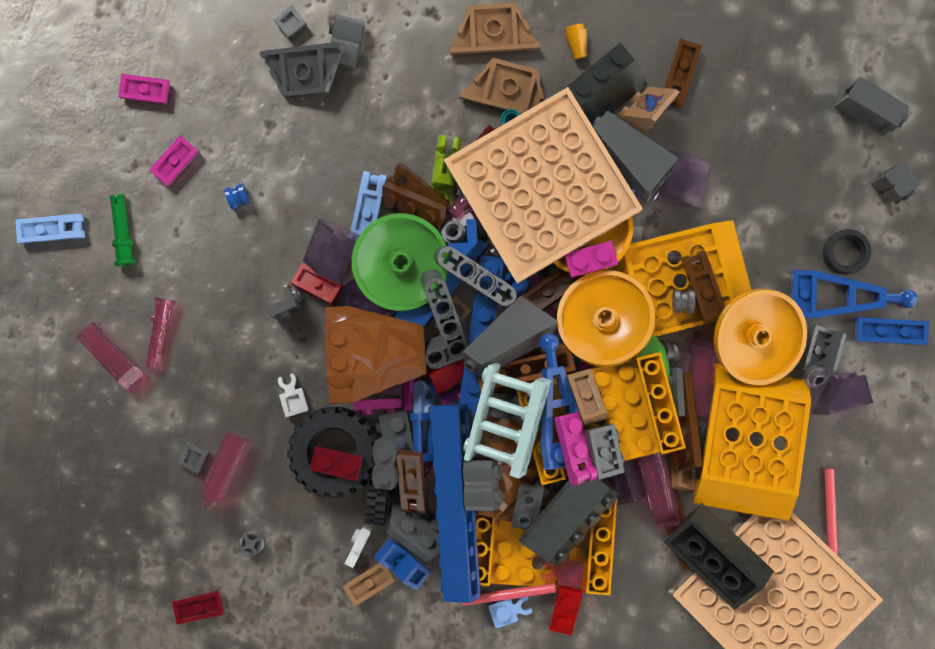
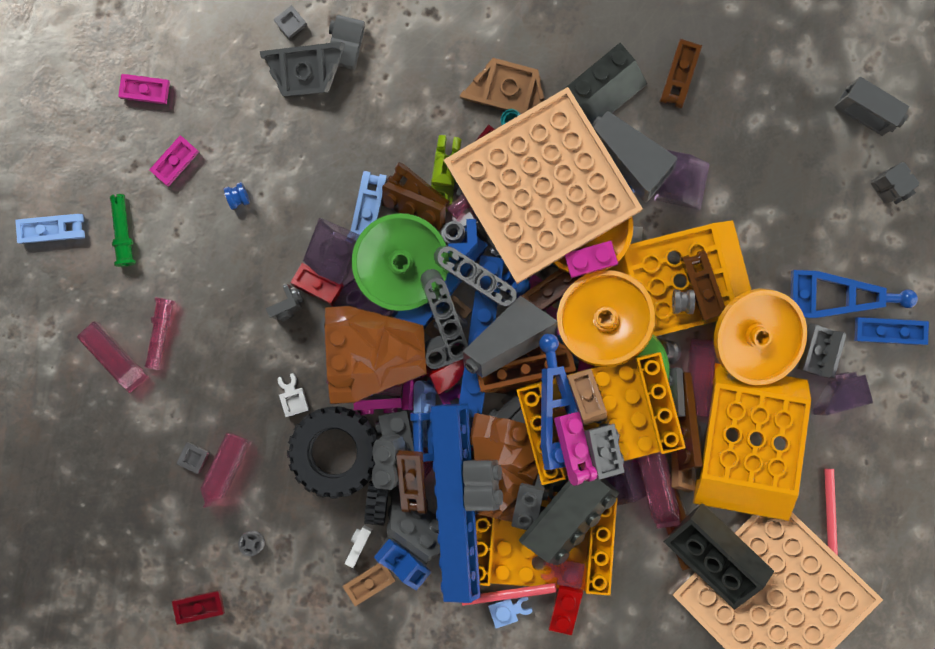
dark red plate [310,446,363,481] -> none
medium nougat wing [450,3,540,55] -> none
light aqua fence [463,363,551,478] -> none
light orange cone [564,23,588,60] -> none
medium nougat slope [617,87,679,135] -> none
flat silver plate [804,365,828,388] -> none
black tyre [822,229,872,275] -> none

